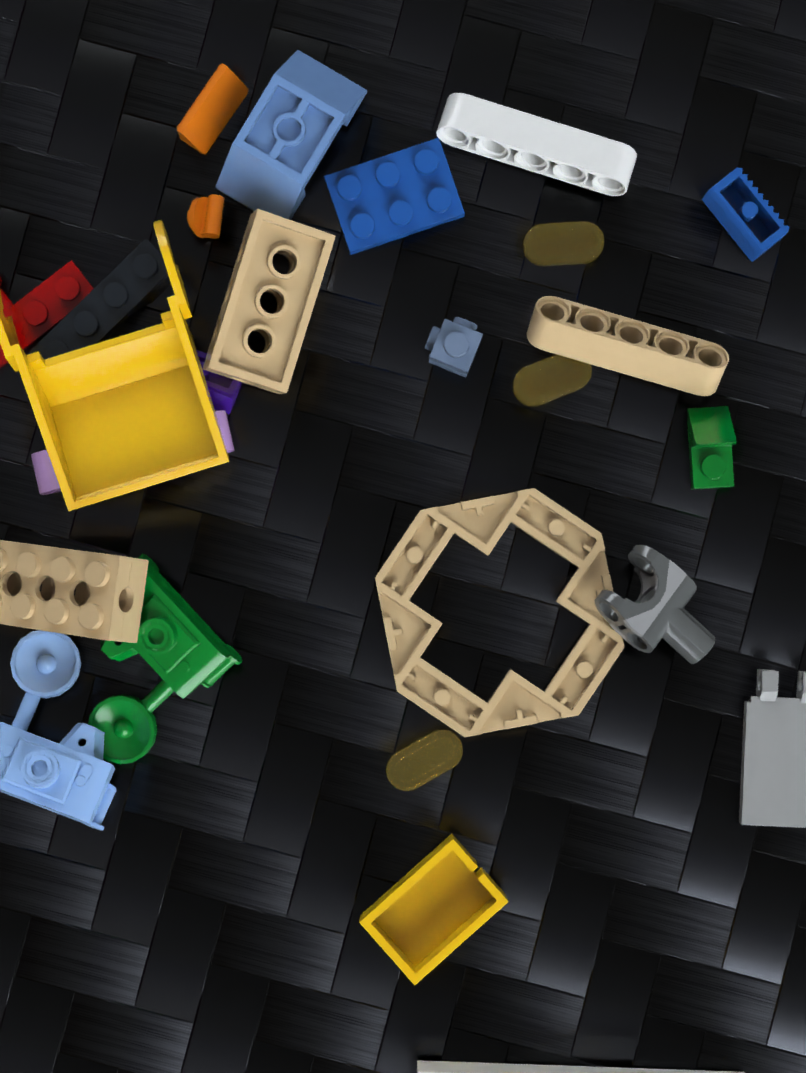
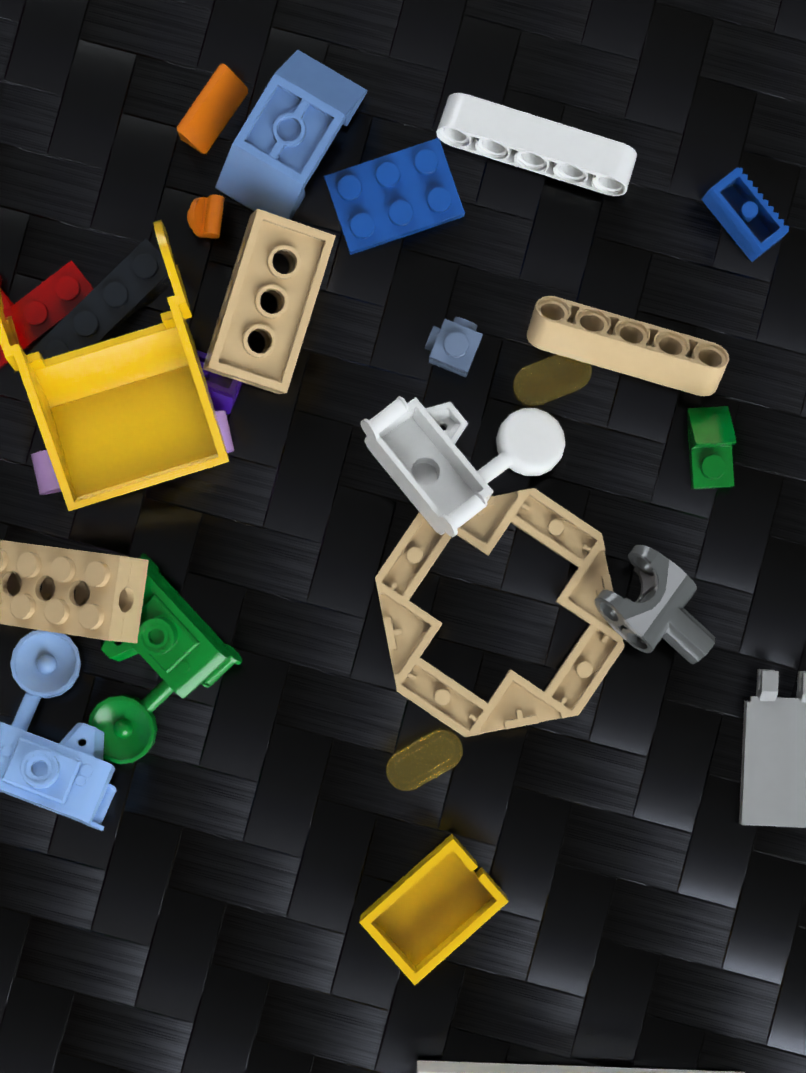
clear yellow tile [523,221,604,266] -> none
none -> white piece [361,396,565,537]

